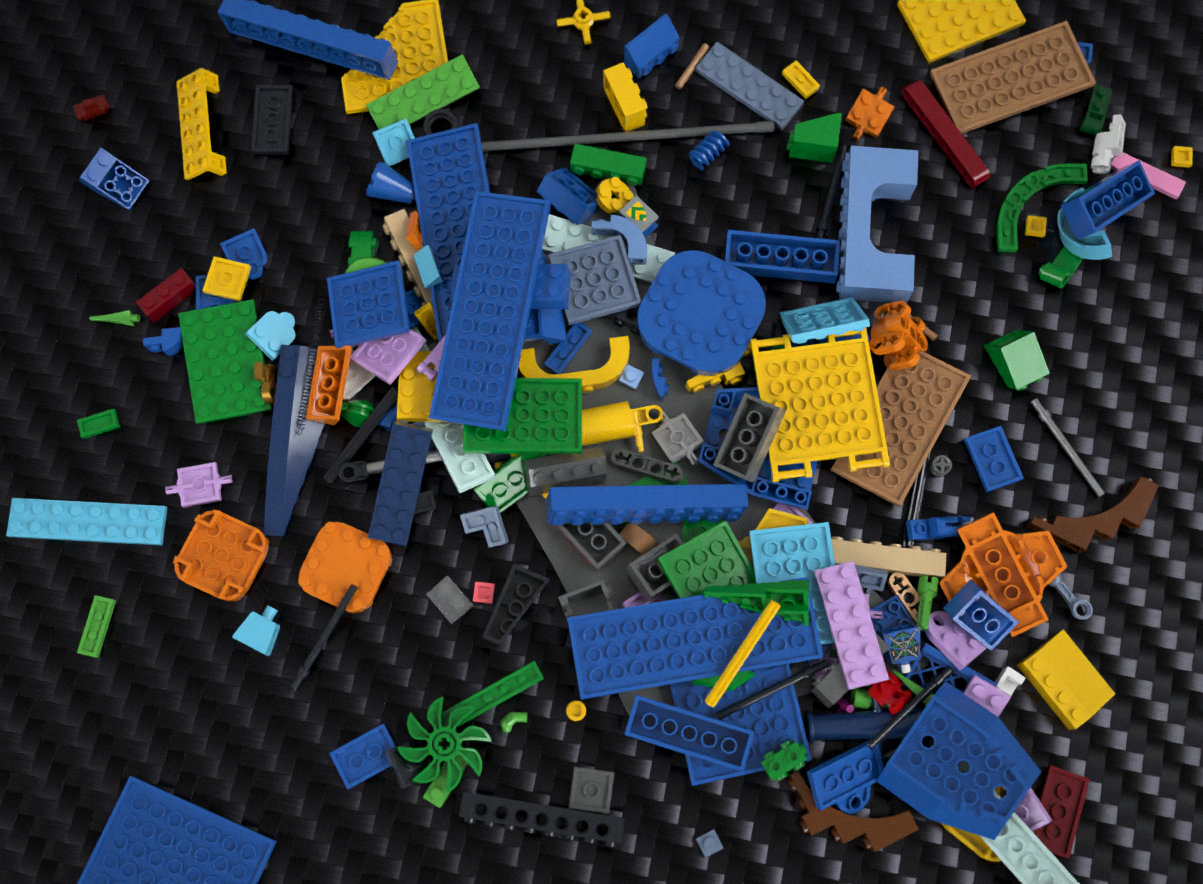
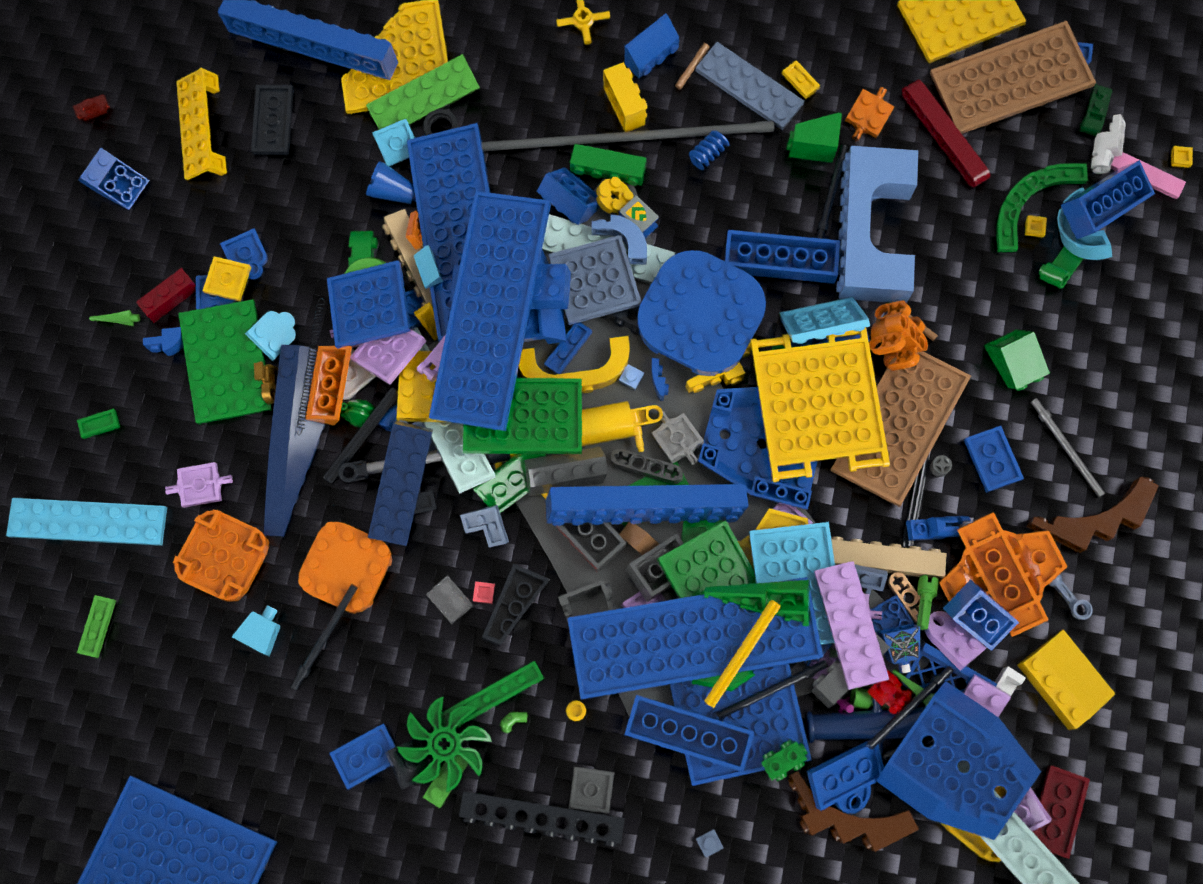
dark grey brick [713,393,786,482] -> none

